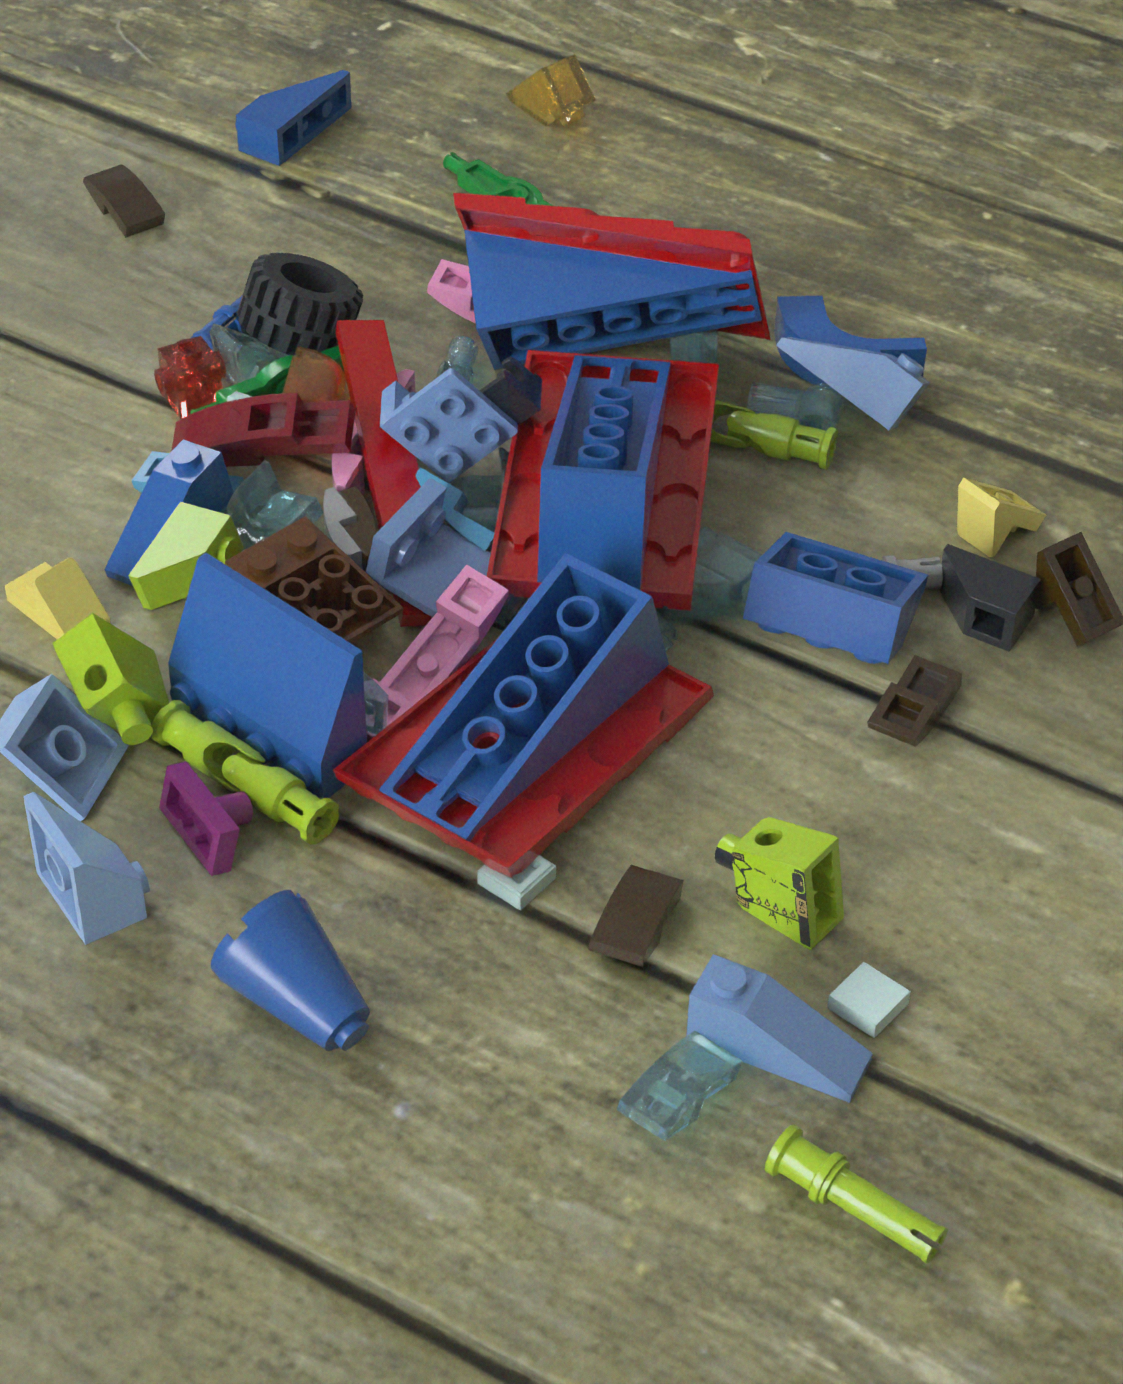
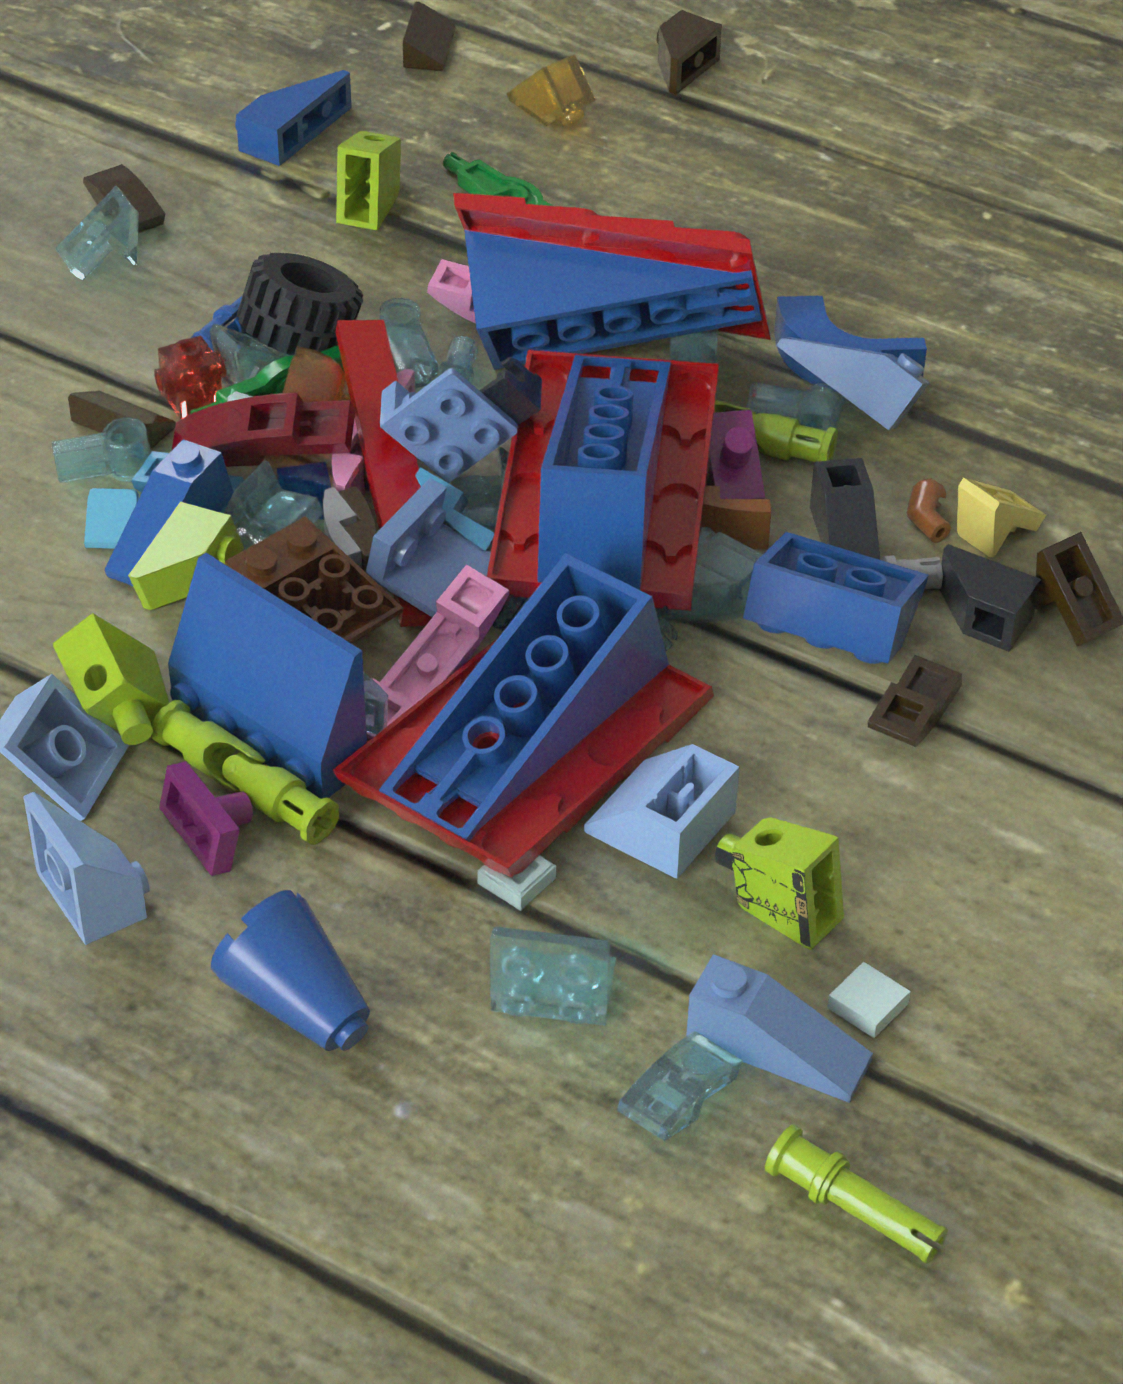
light yellow slope [5,557,110,639] -> none
dark brown slope [588,865,684,967] -> none
none -> clear light blue piece [52,417,151,483]
none -> clear light blue slope [55,186,139,280]
none -> dark brown slope [68,391,176,452]
none -> medium azure slope [84,488,139,549]
none -> clear blue slope [277,462,332,520]
none -> lime torso [336,131,401,230]
none -> clear light blue piece [379,298,438,388]
none -> dark brown slope [403,1,455,71]
none -> clear light blue bracket [490,927,616,1026]
none -> light blue slope [584,744,739,879]
none -> dark brown slope [656,10,722,95]
none -> dark orange slope [699,486,771,550]
none -> magenta tile [708,410,766,499]
none -> black slope [809,458,880,560]
none -> dark orange arm [906,478,951,543]

